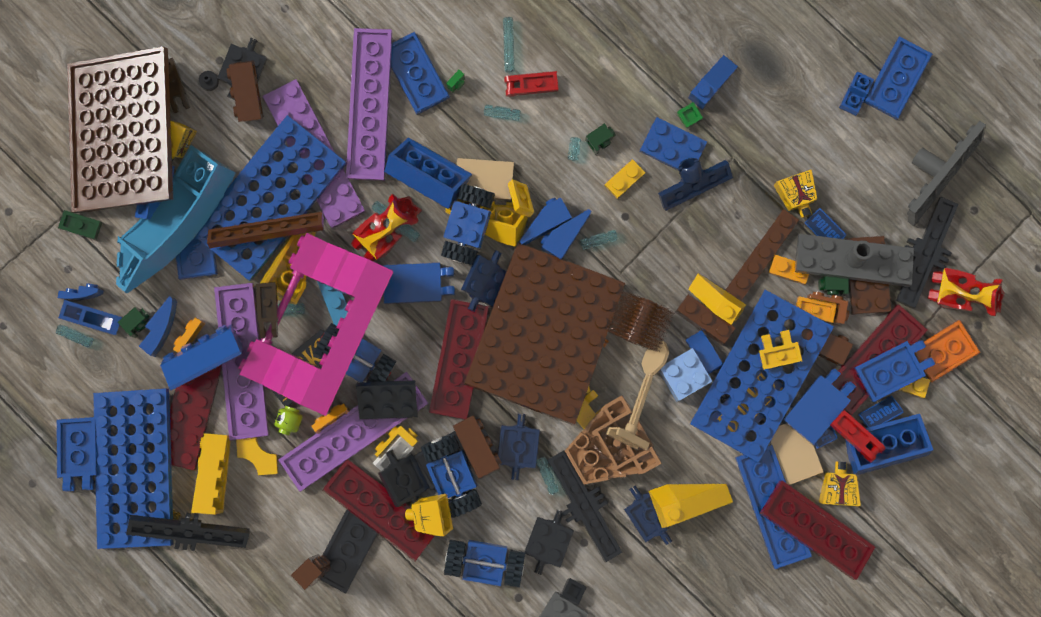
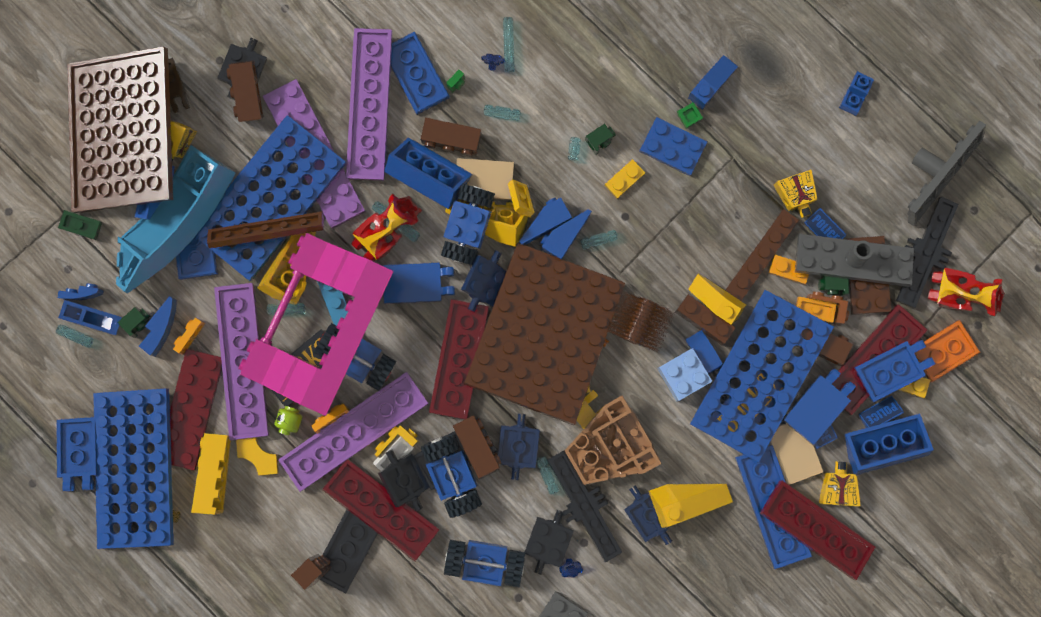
black hinge [126,512,250,551] -> none
blue slope [160,325,243,390] -> none
black tile [199,71,219,91] -> none
dark brown hinge [256,282,279,338] -> none
black plate [356,380,418,420] -> none
yellow torso [405,494,453,536] -> none
red plate [504,71,558,97] -> none
black plate [560,578,587,606] -> none
tan piece [606,341,669,450] -> none
dark blue plate [658,158,733,211] -> none
yellow plate [759,330,802,370] -> none
red plate [830,410,885,463] -> none
blue tile [864,36,933,120] -> none
none -> reddish brown brick [420,117,482,156]
none -> clear blue plant [481,54,505,71]
none -> clear blue plant [559,558,583,578]

